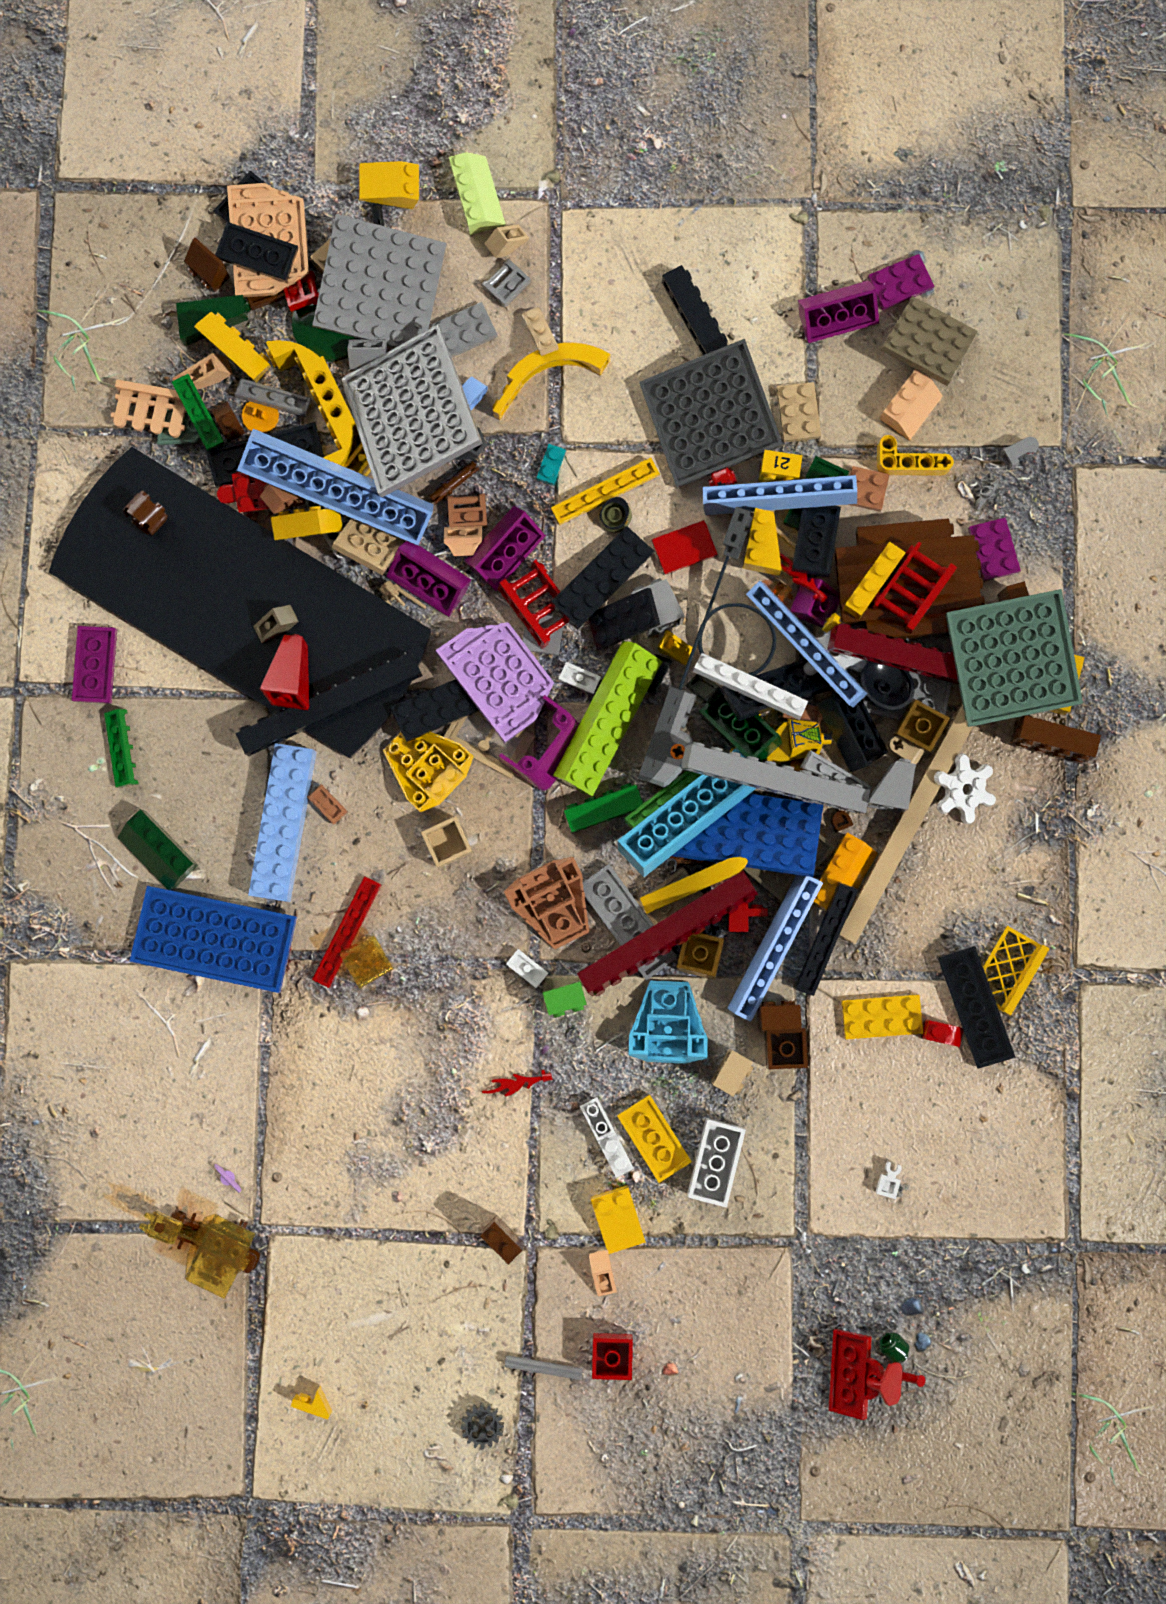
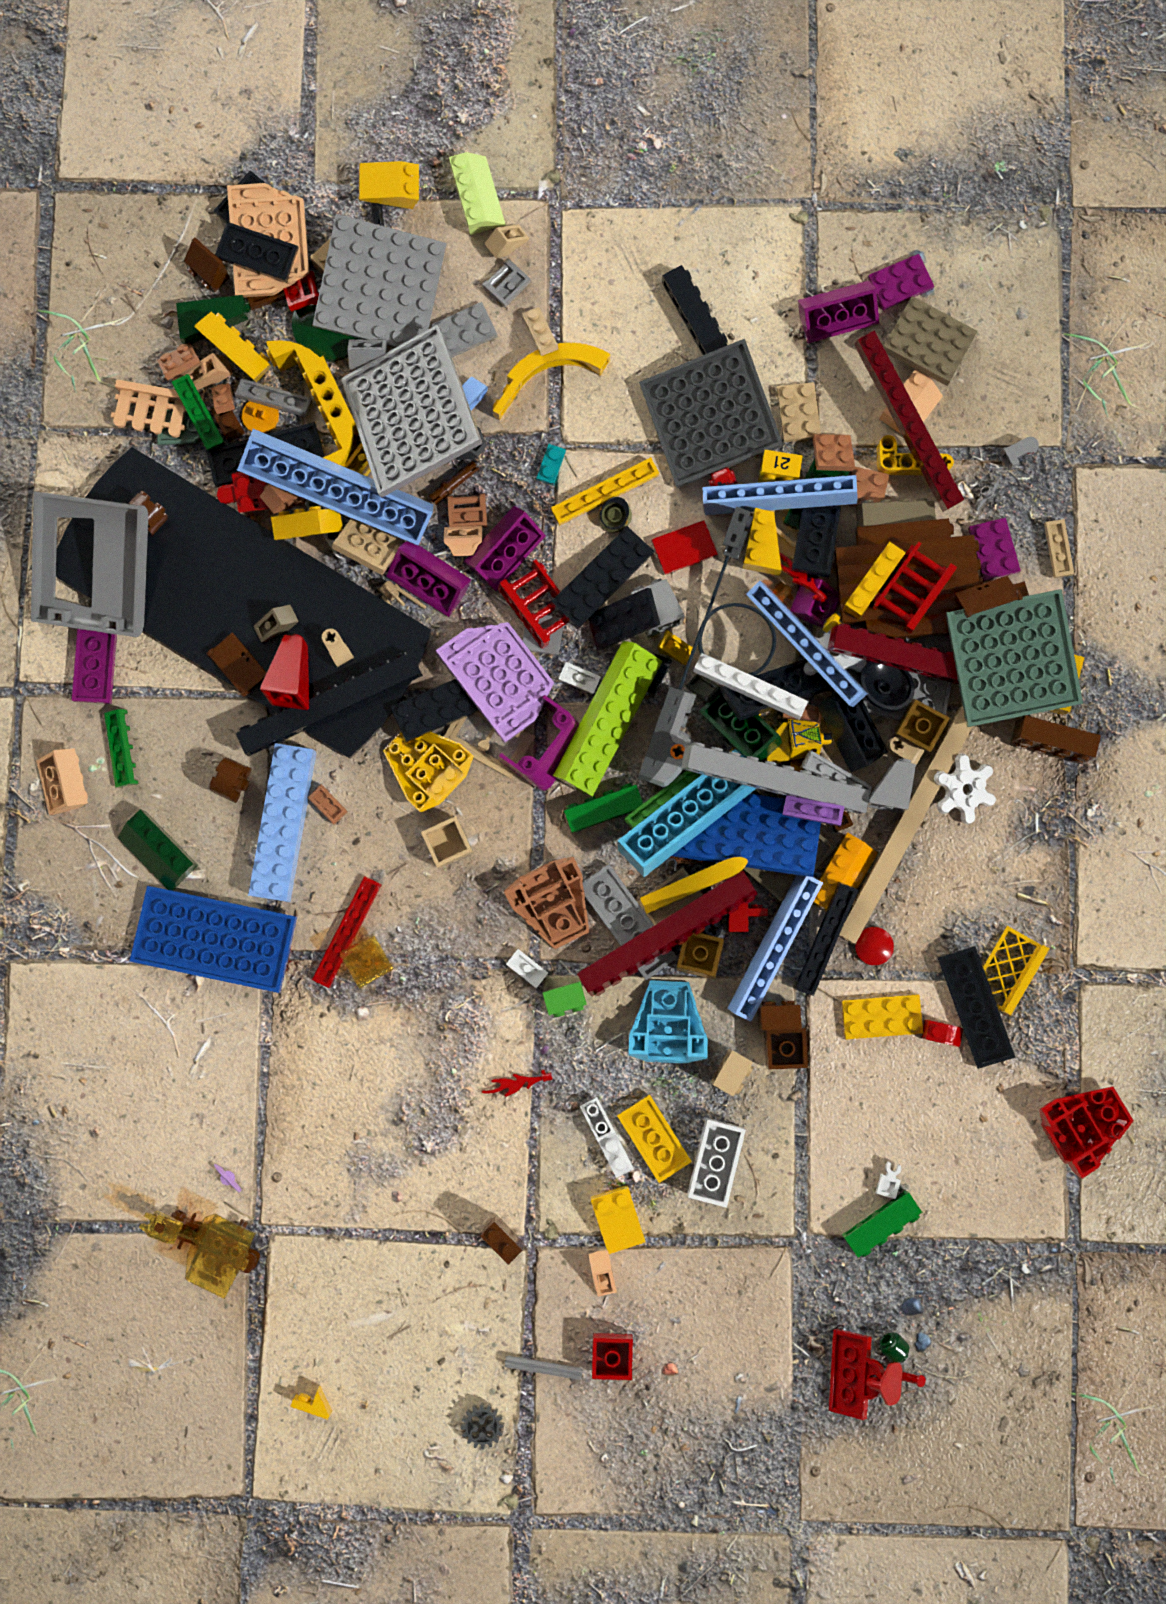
none -> light grey door [31,491,148,637]
none -> light nougat slope [36,748,88,816]
none -> nougat plate [157,342,201,380]
none -> reddish brown door [207,633,267,697]
none -> reddish brown brick [209,758,252,803]
none -> nougat plate [211,383,235,414]
none -> tan piece [322,629,354,667]
none -> medium lavender plate [783,795,845,826]
none -> nougat plate [812,434,855,471]
none -> green brick [842,1190,923,1258]
none -> dark red brick [854,330,964,512]
none -> red dish [855,927,894,966]
none -> dark tan brick [856,498,936,527]
none -> reddish brown door [954,576,1023,618]
none -> red wedge [1039,1086,1134,1179]
none -> tan plate [1044,519,1074,578]

